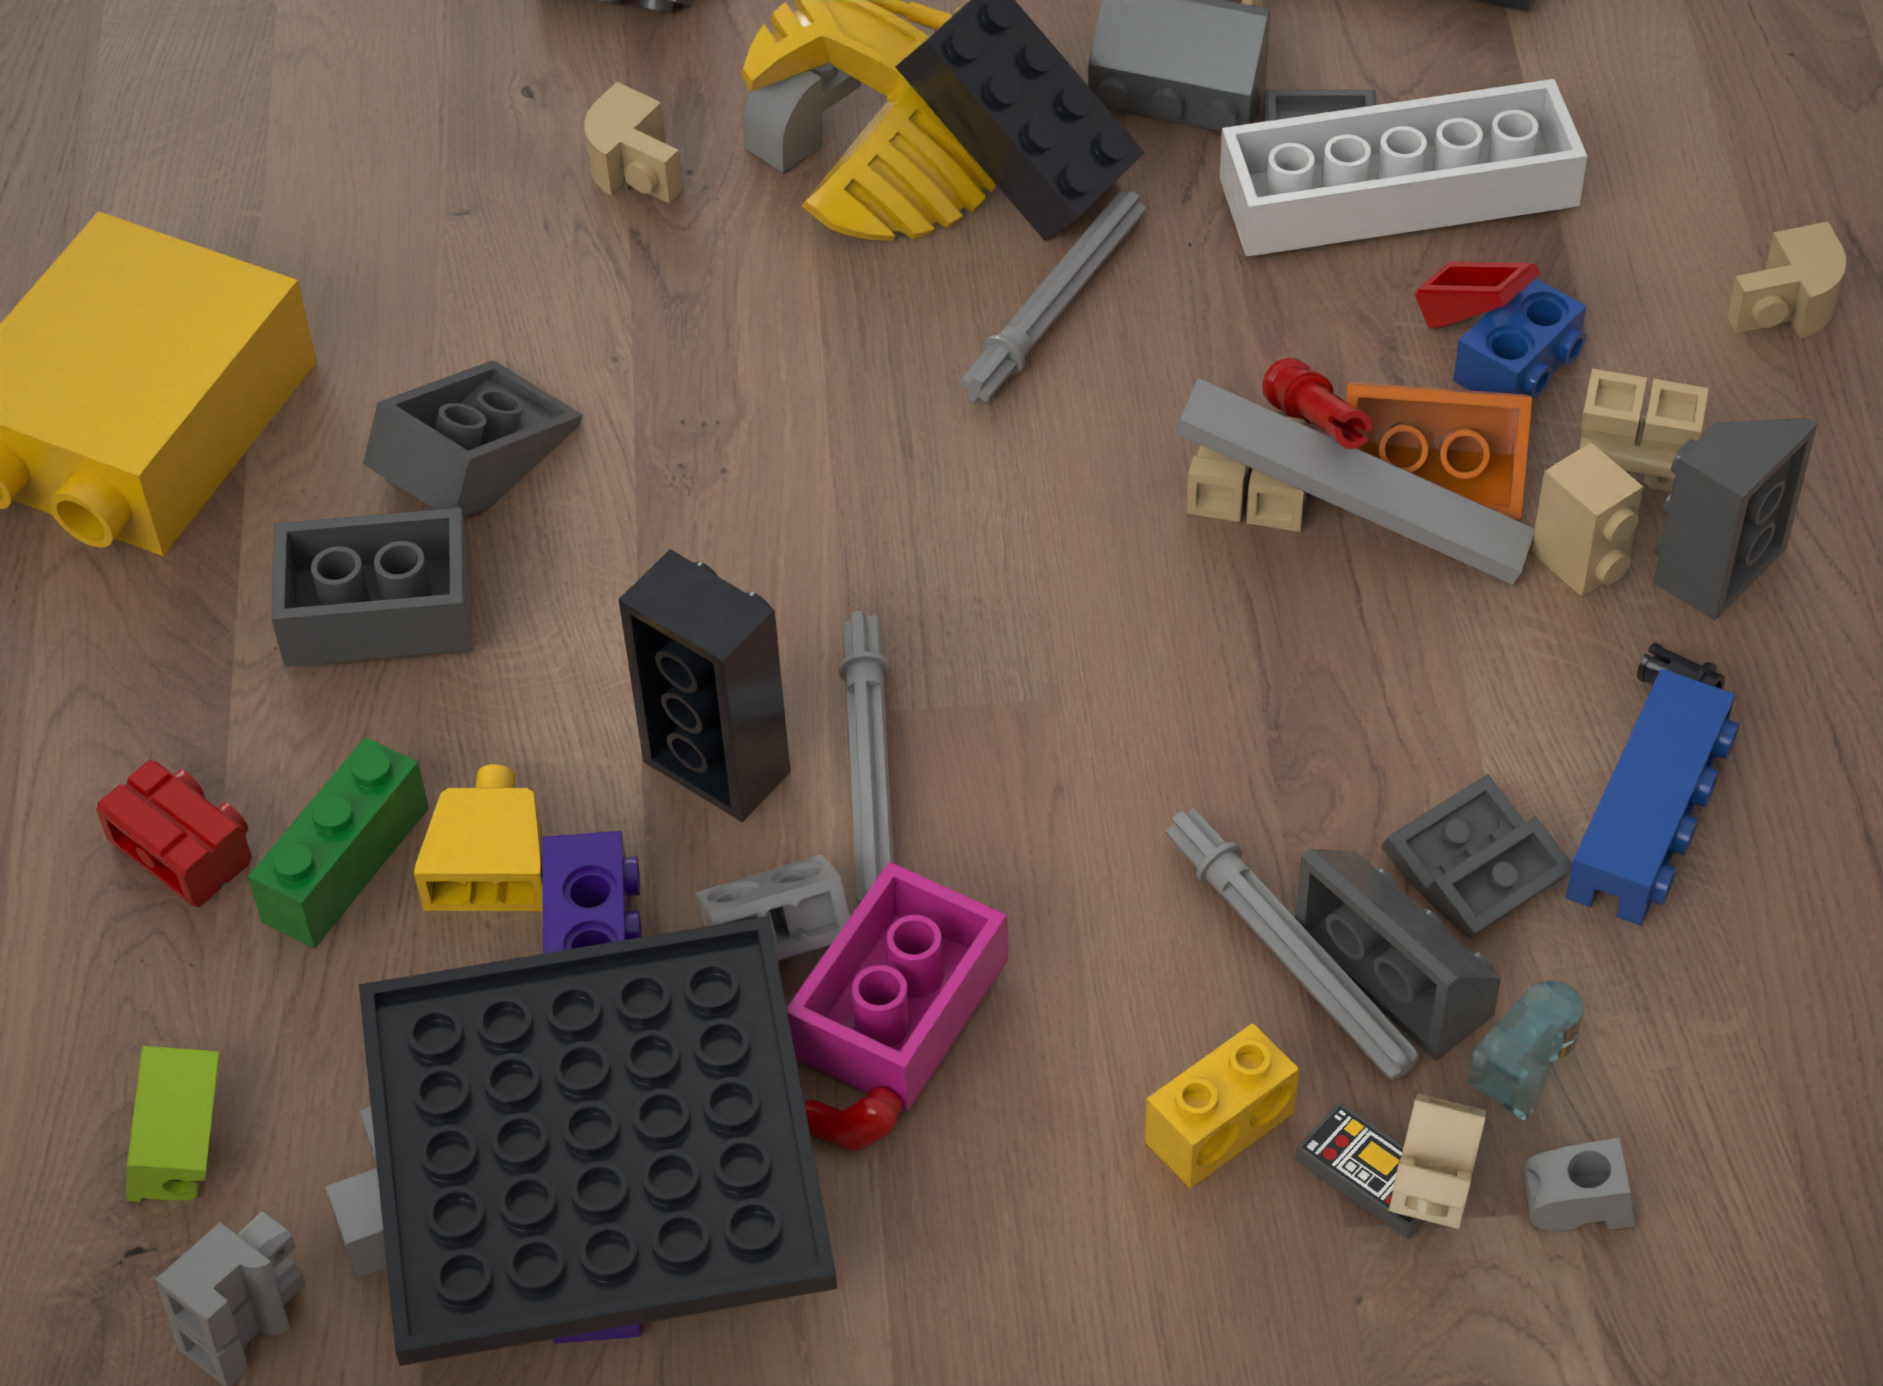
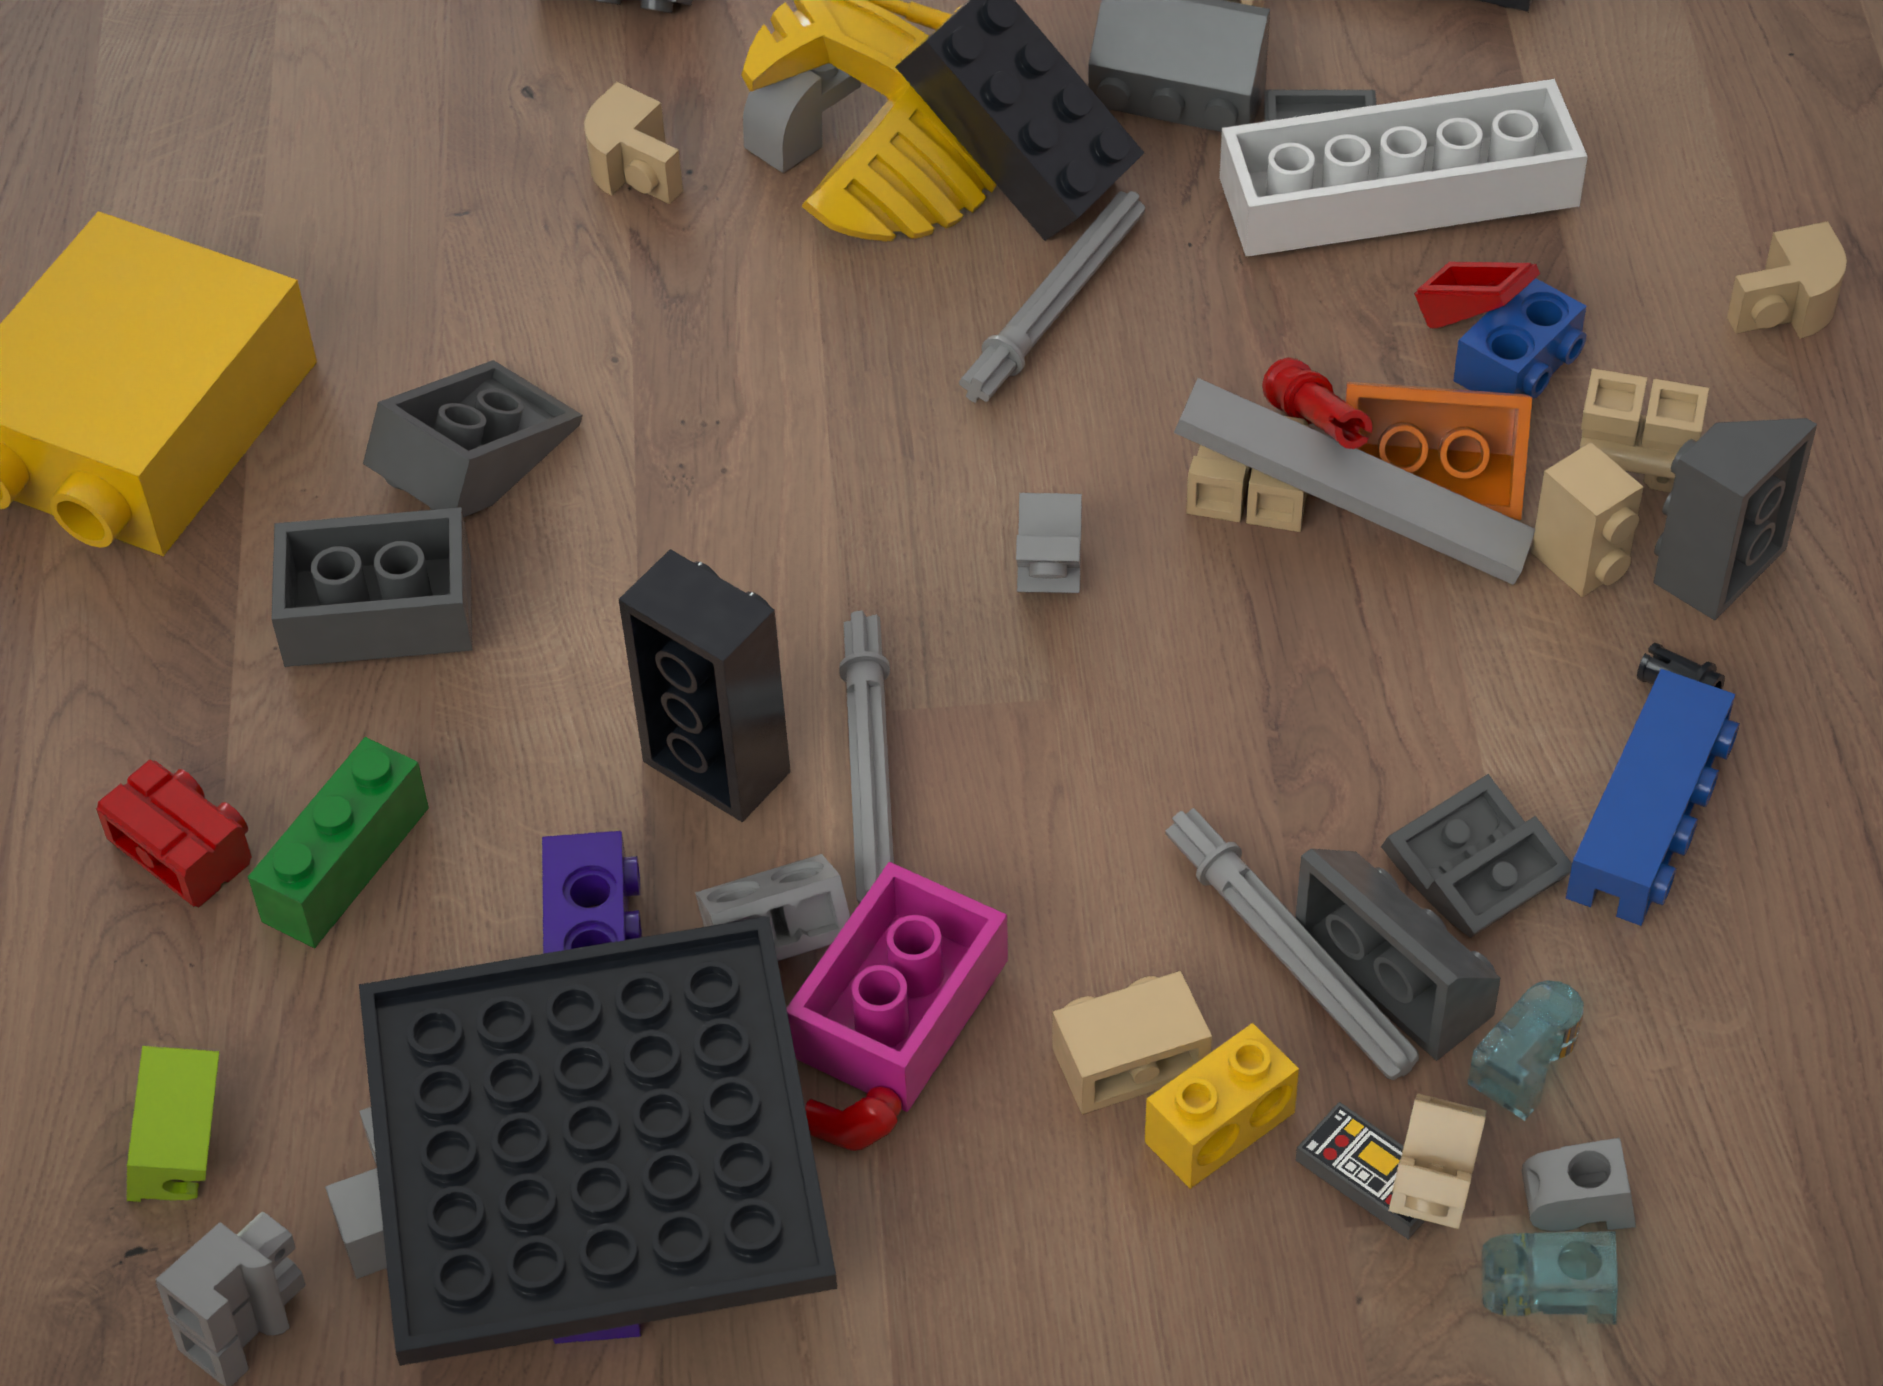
yellow torso [414,764,543,911] -> none
none -> light grey brick [1016,493,1082,593]
none -> tan brick [1052,971,1212,1114]
none -> clear light blue leg [1481,1231,1618,1324]

